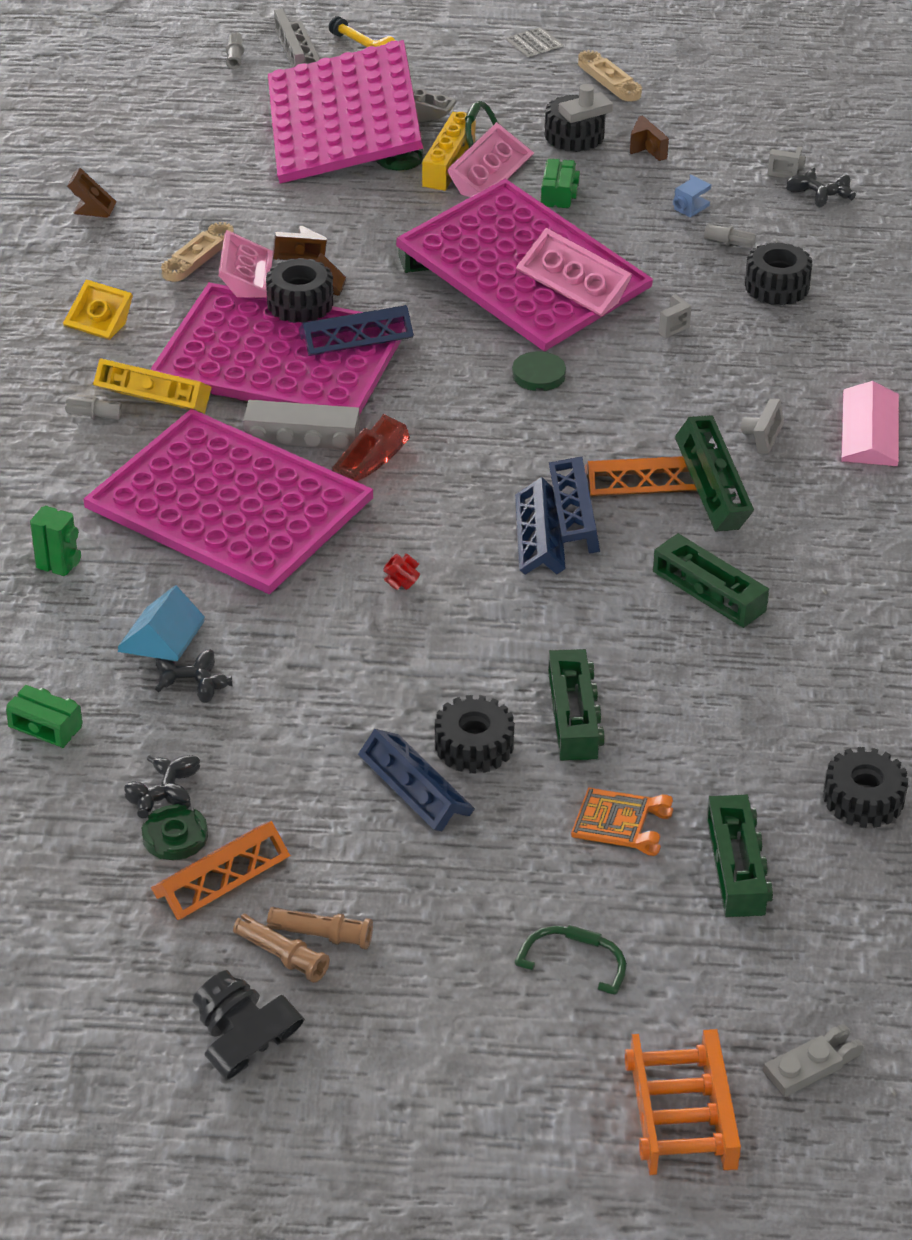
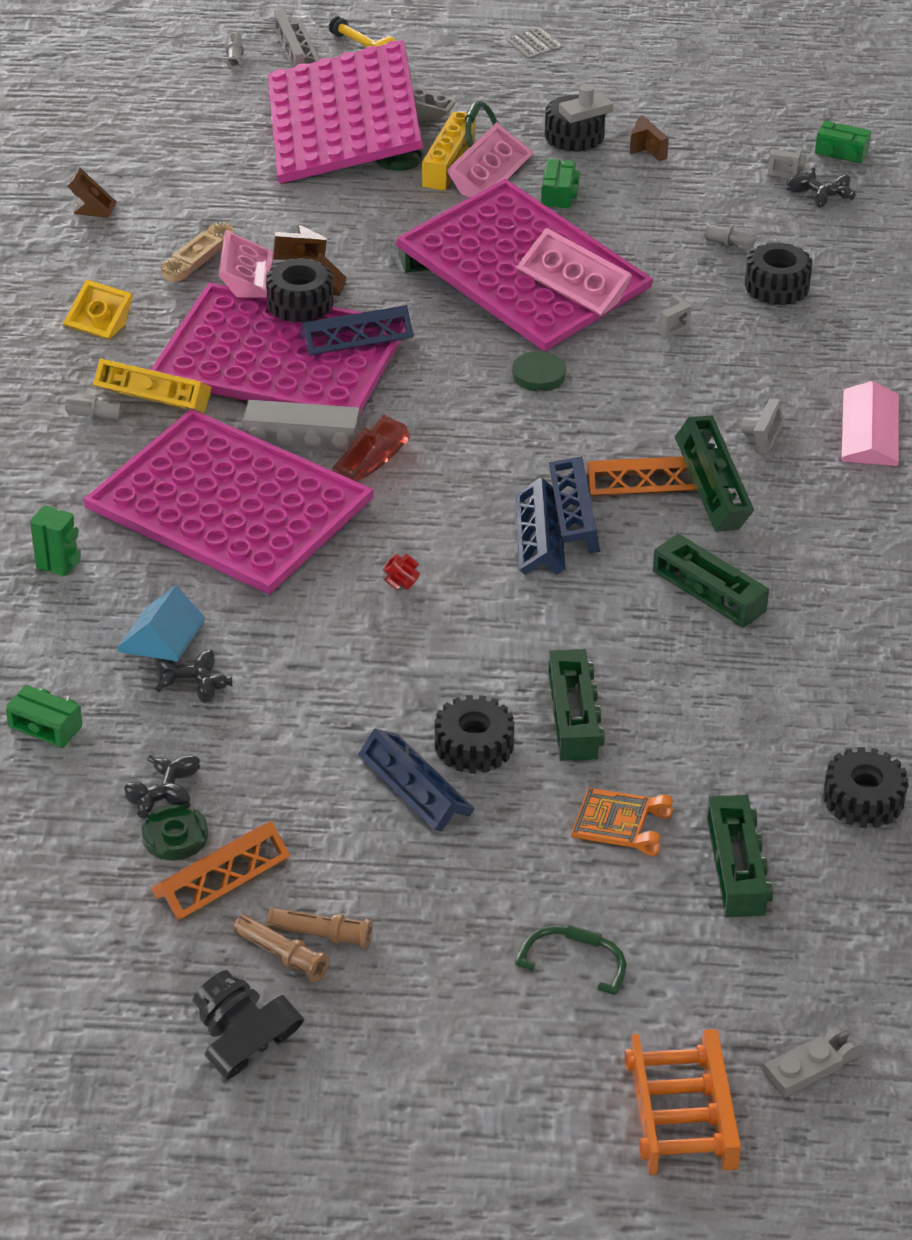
tan plate [578,50,642,101] -> none
medium blue window [673,174,711,218] -> none
none -> green brick [815,120,871,164]

